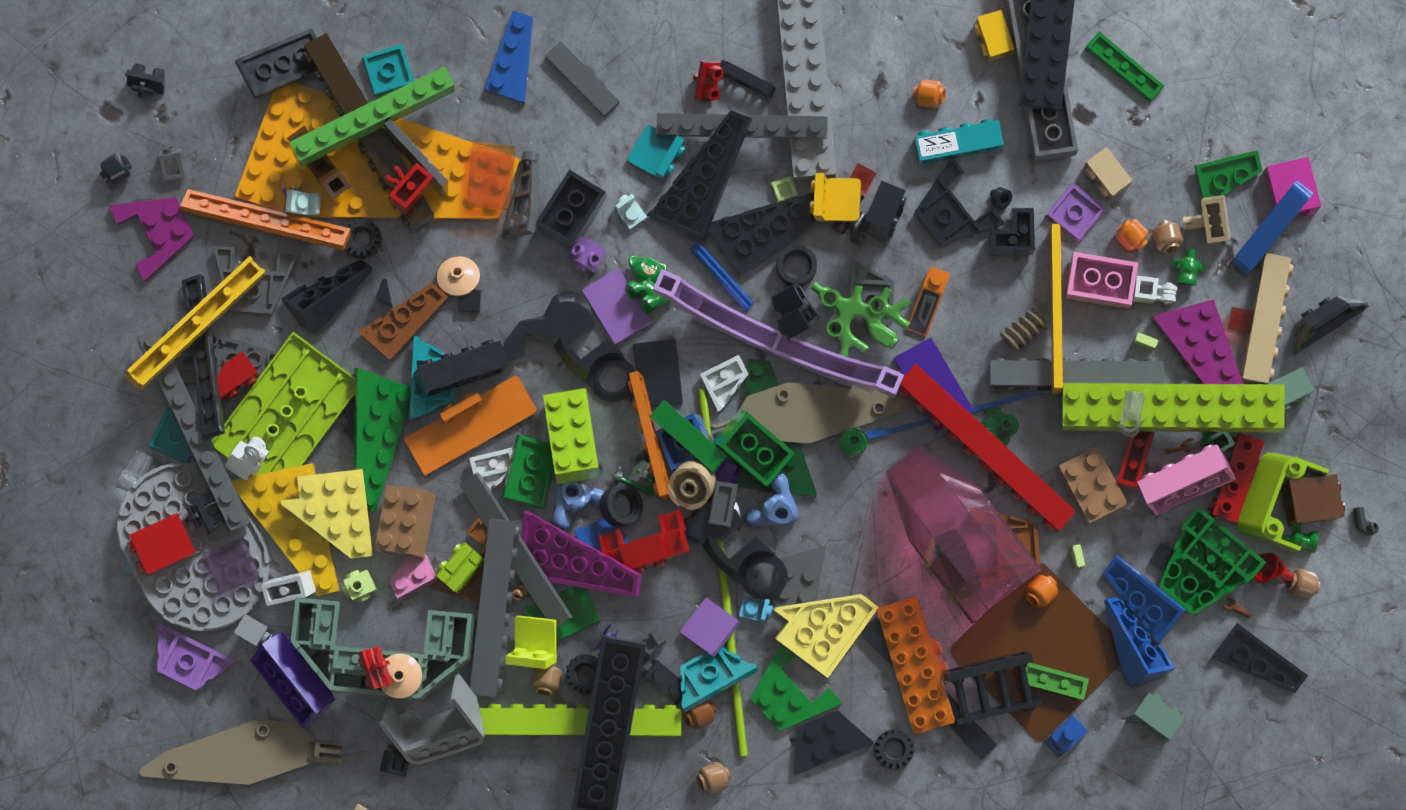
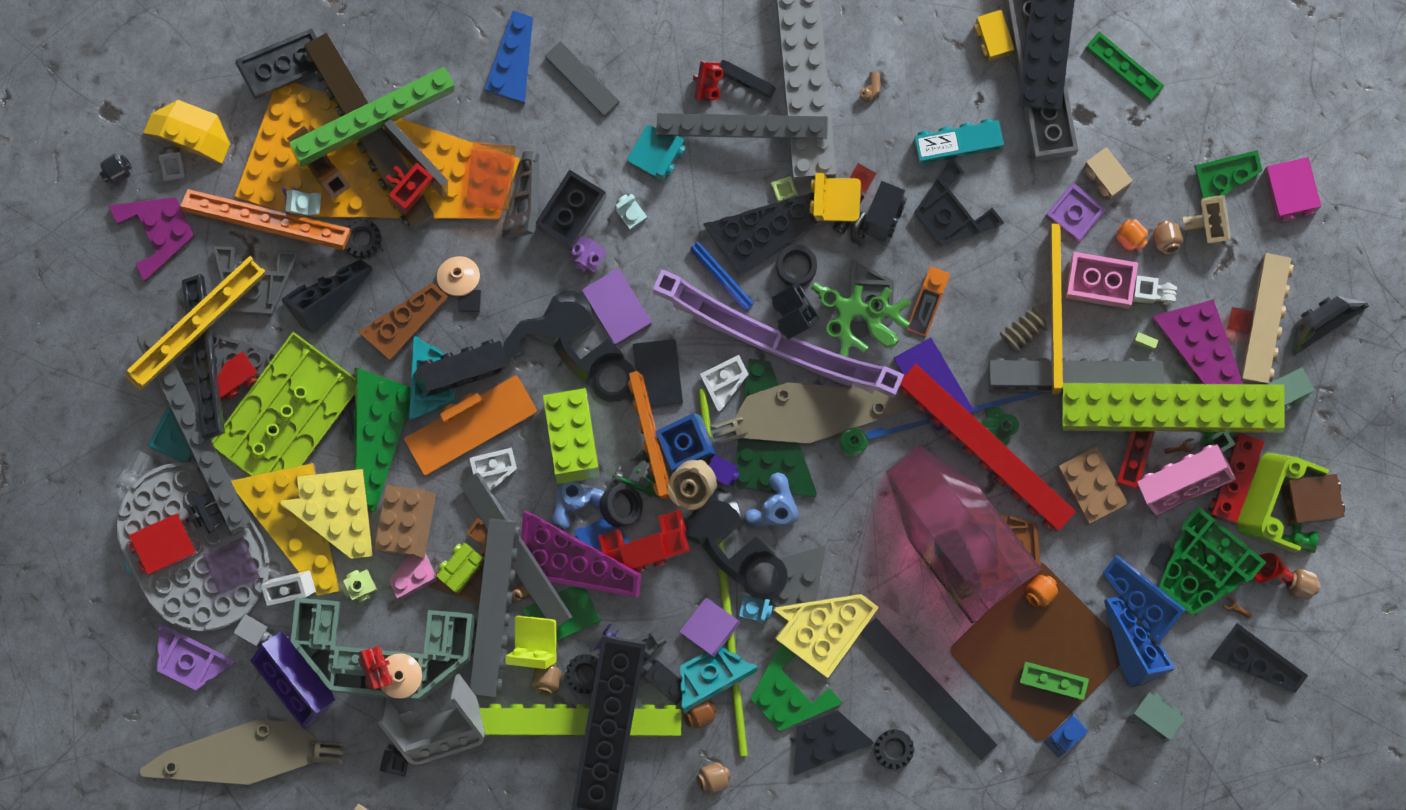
black hips [125,63,166,99] -> none
white brick [224,437,269,480] -> none
teal tile [362,44,414,97] -> none
black slope [376,278,393,307] -> none
green tile [501,435,554,509] -> none
green animal [624,255,670,314] -> none
black wing [646,110,752,239] -> none
green tile [650,400,728,473] -> none
dark grey tile [708,481,739,528] -> none
green brick [713,409,795,486] -> none
orange bracket [877,596,955,734] -> none
orange head [913,80,946,109] -> none
black fence [942,650,1042,727] -> none
black brick [989,208,1035,256] -> none
black tile [990,187,1012,210] -> none
yellowish green tile [1070,544,1085,569] -> none
clear piece [1120,390,1144,437] -> none
green piece [1171,249,1205,286] -> none
blue beam [1230,180,1314,276] -> none
pearl dark grey arm [1353,507,1379,536] -> none
none -> yellow wedge [143,100,230,164]
none -> medium nougat arm [859,72,881,101]

